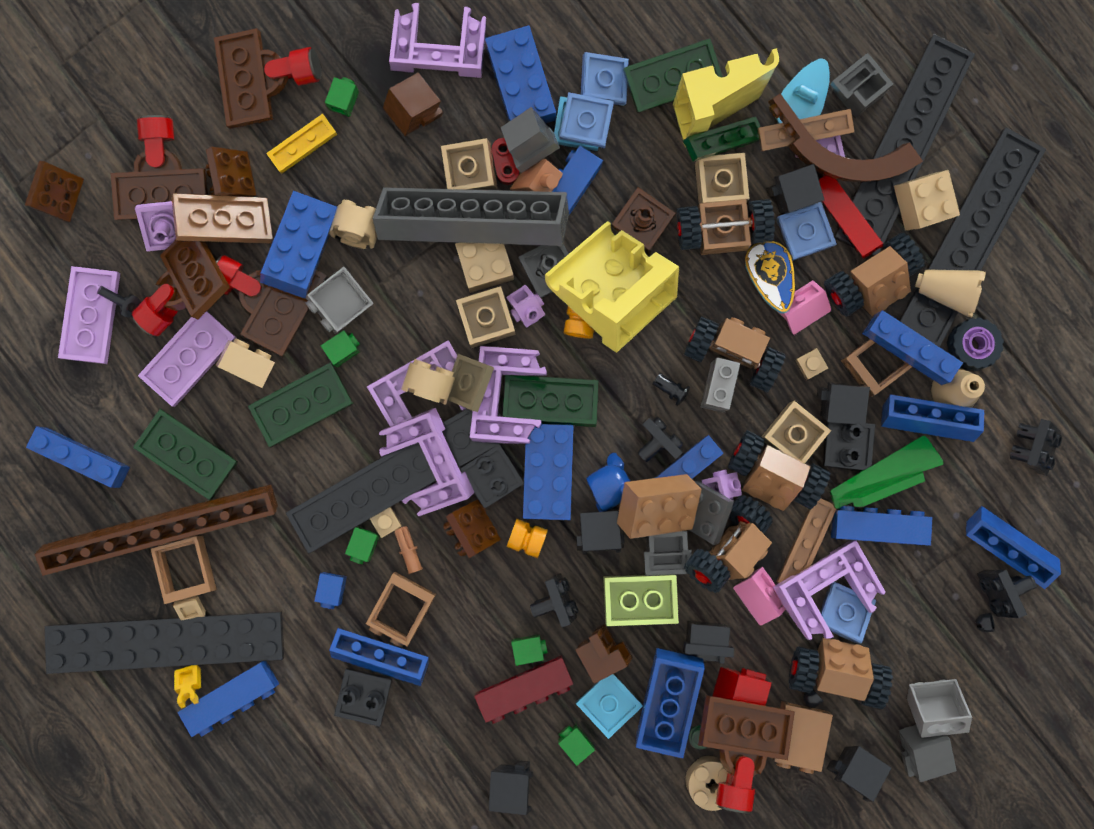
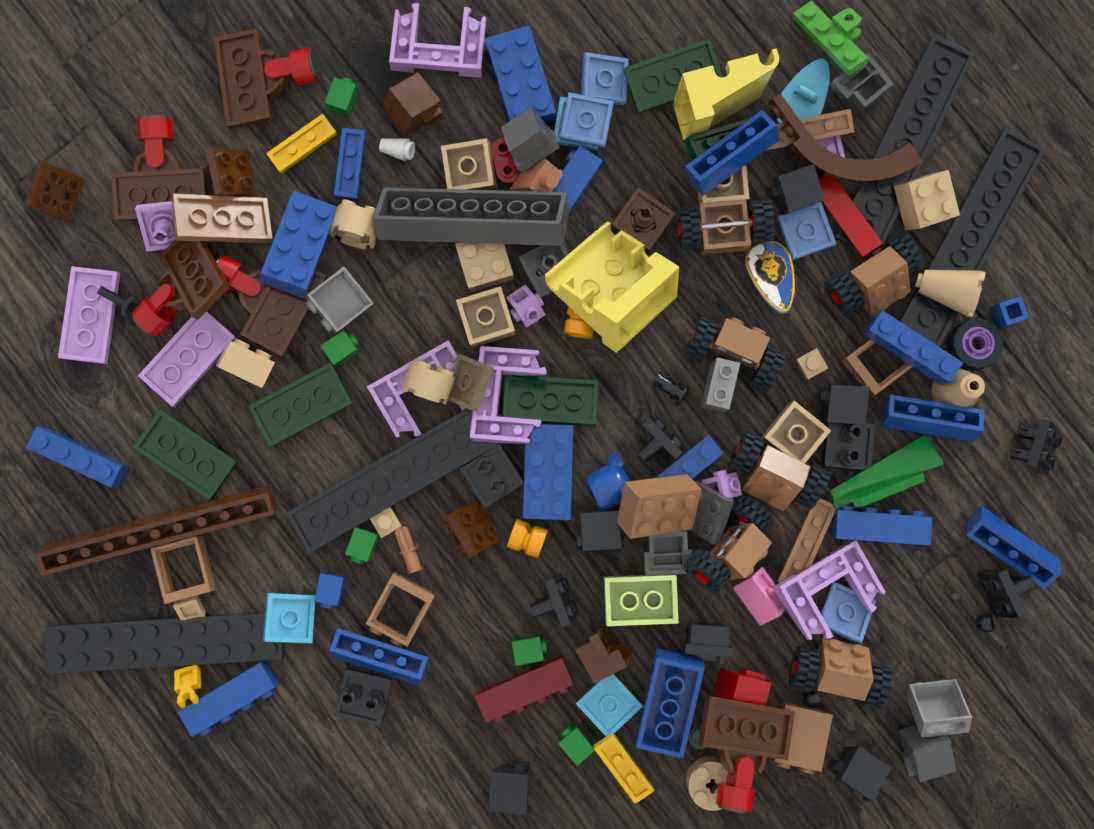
lavender wedge [379,408,475,516] -> none
bright pink panel [777,280,831,334] -> none
none -> medium azure plate [263,593,316,643]
none -> blue plate [334,128,366,200]
none -> white cone [379,138,415,161]
none -> yellow plate [594,732,654,804]
none -> blue brick [685,110,779,196]
none -> bright green plate [793,1,868,76]
none -> blue brick [989,296,1029,329]

